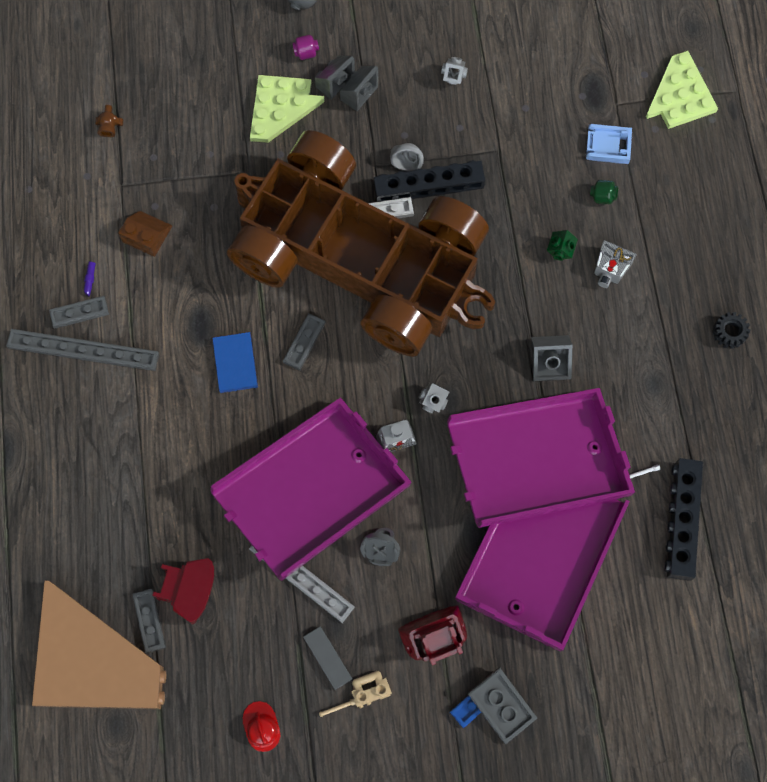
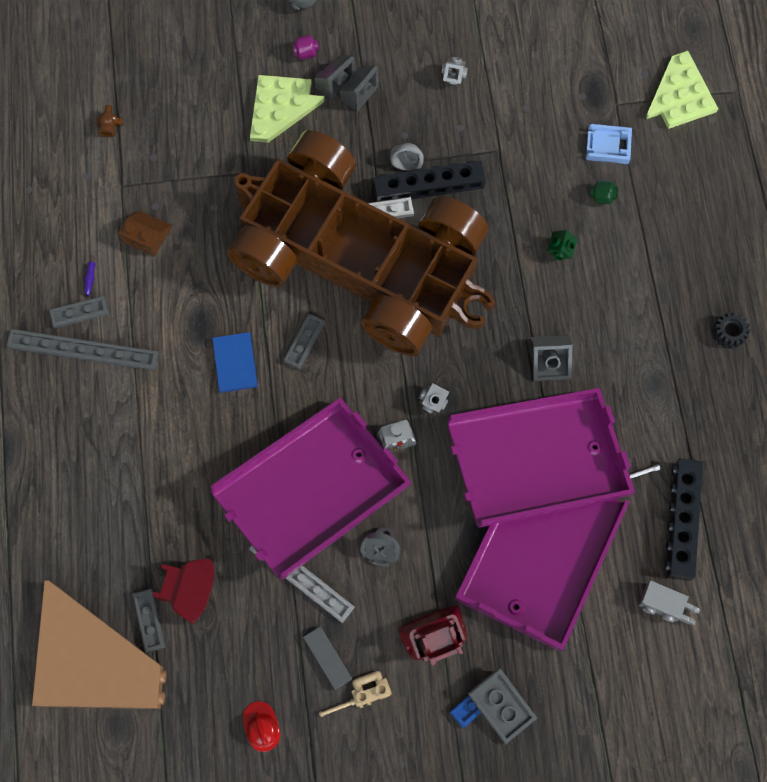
torso [594,240,637,288] -> none
none -> light grey hinge [638,581,700,625]

